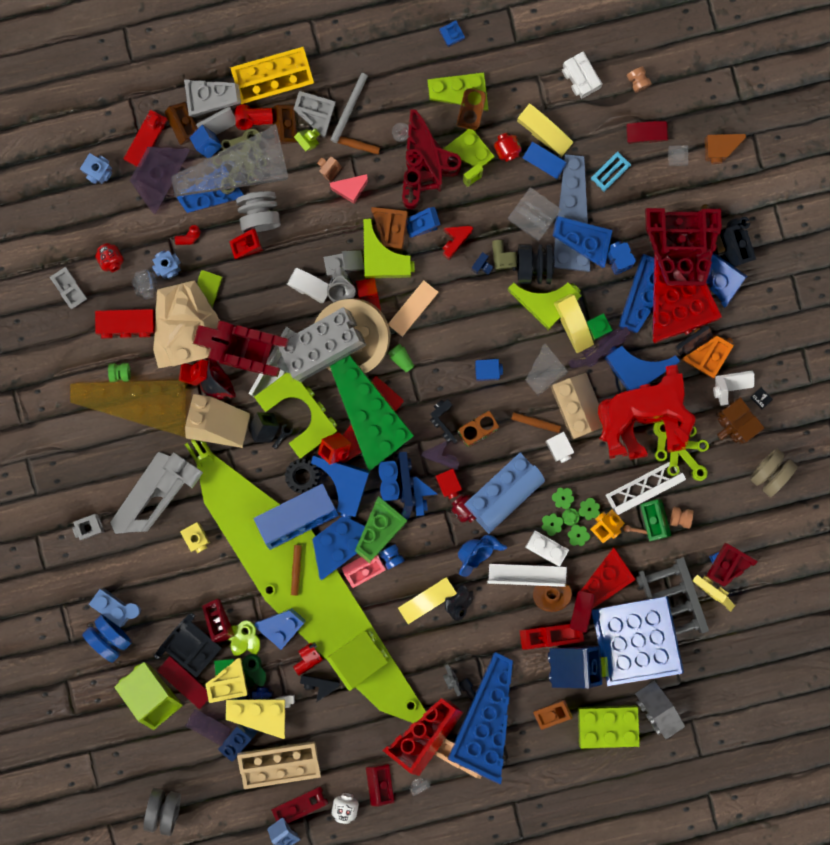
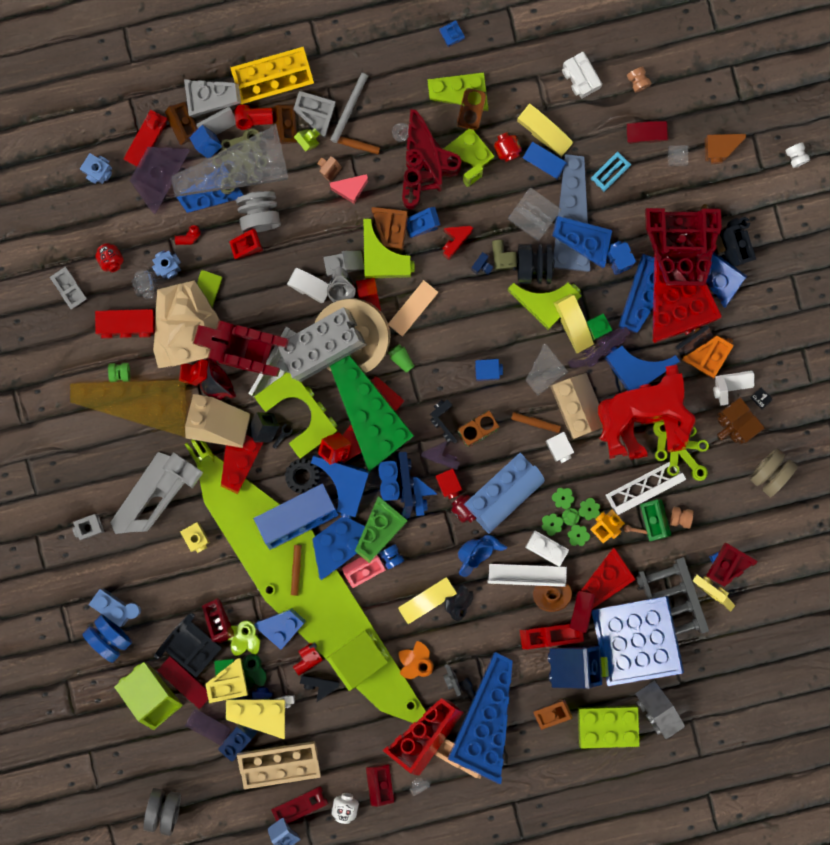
none -> red wing [221,435,263,494]
none -> orange plate [398,641,433,679]
none -> white wheel [785,142,811,168]

